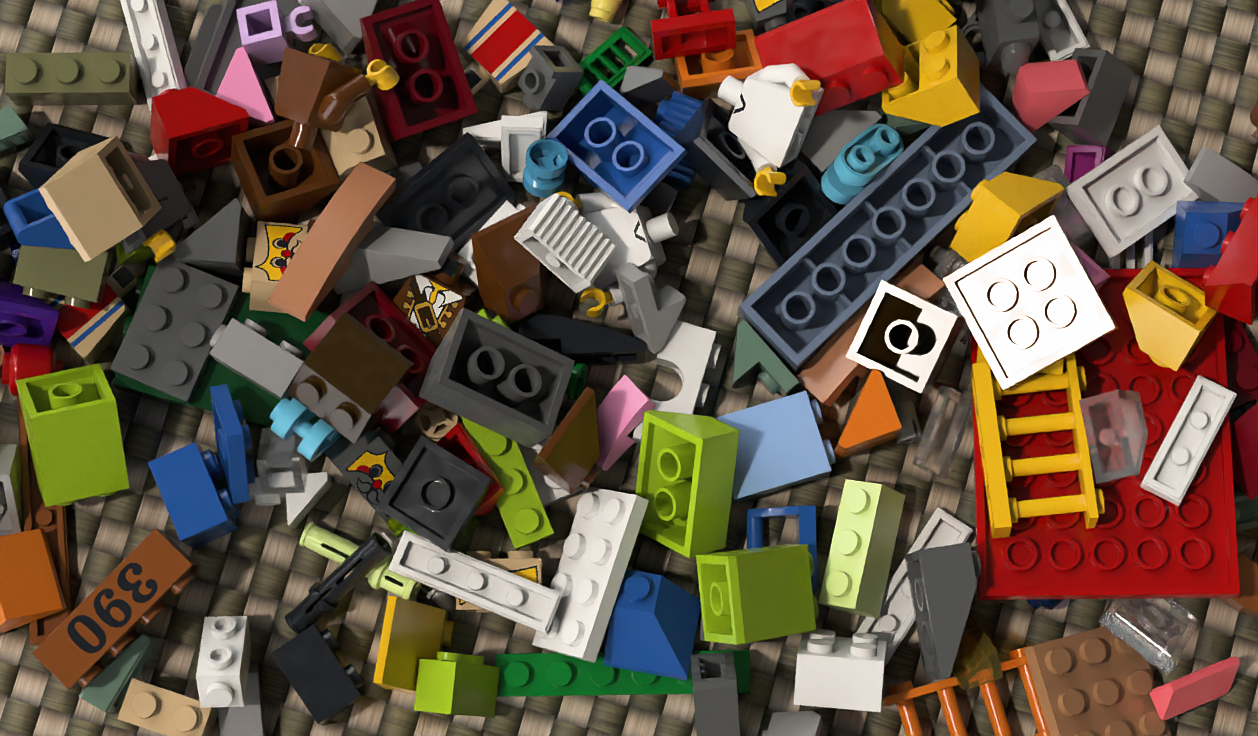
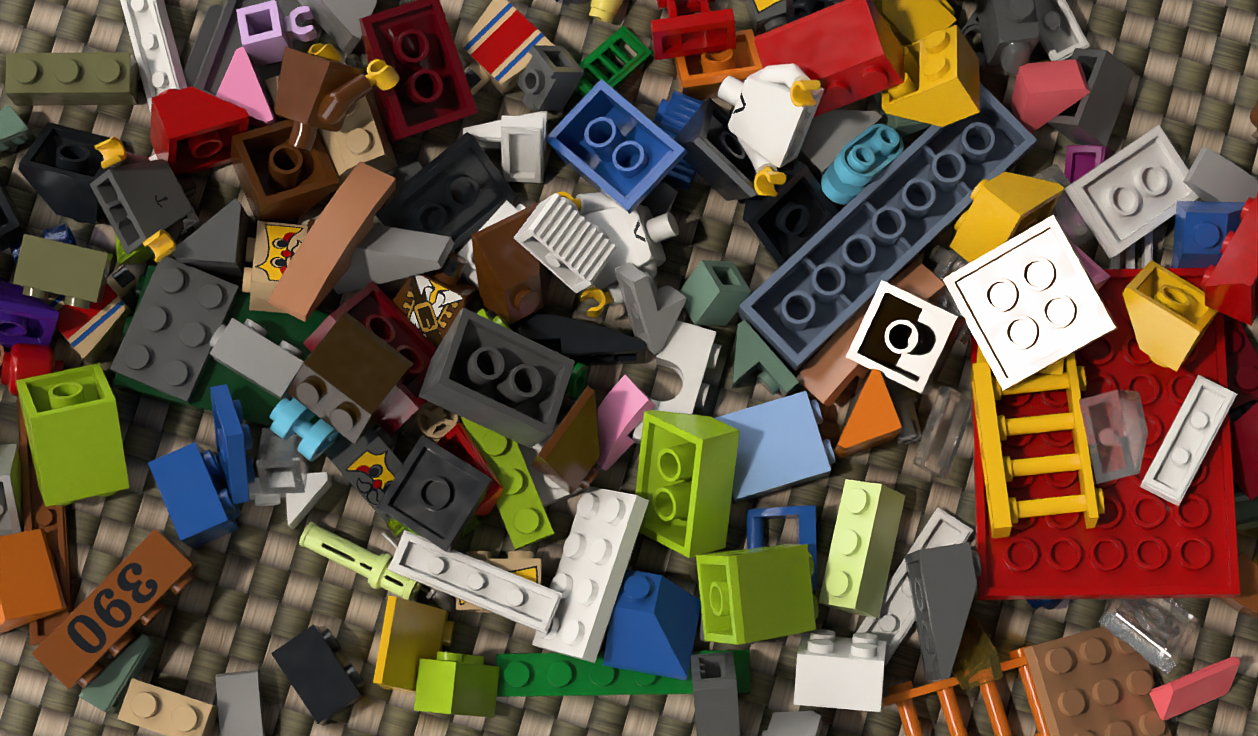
blue tile [3,188,76,249] -> none
tan slope [38,135,162,262] -> none
white brick [196,616,252,708] -> none
black pin [285,532,392,634] -> none
dark azure wheel [523,139,568,198] -> none
dark grey slope [620,65,679,107] -> none
none -> sand green brick [679,260,751,326]

